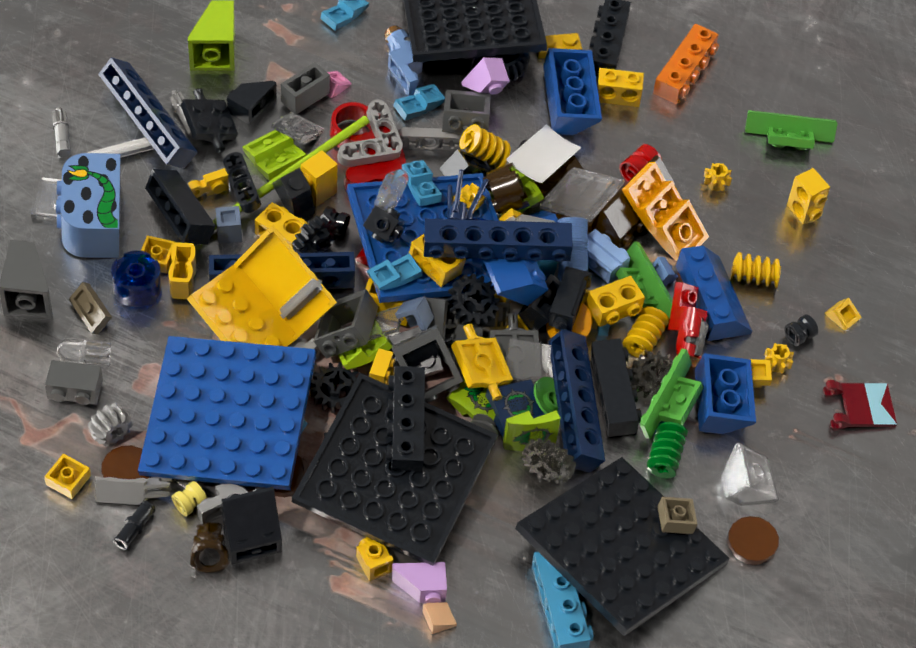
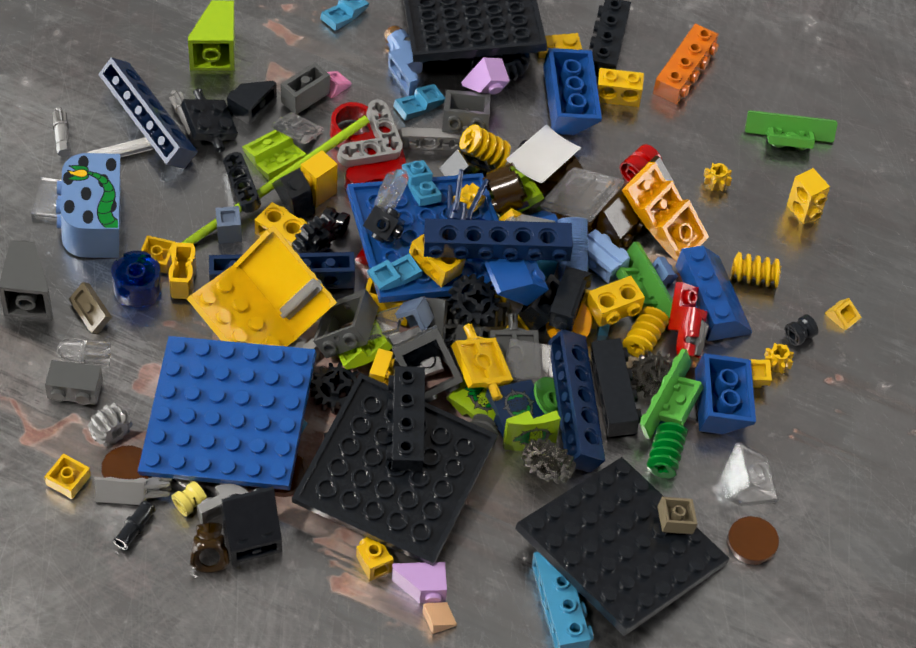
black brick [145,169,216,245] -> none
yellow plate [188,168,229,198] -> none
dark red flag [823,380,897,430] -> none

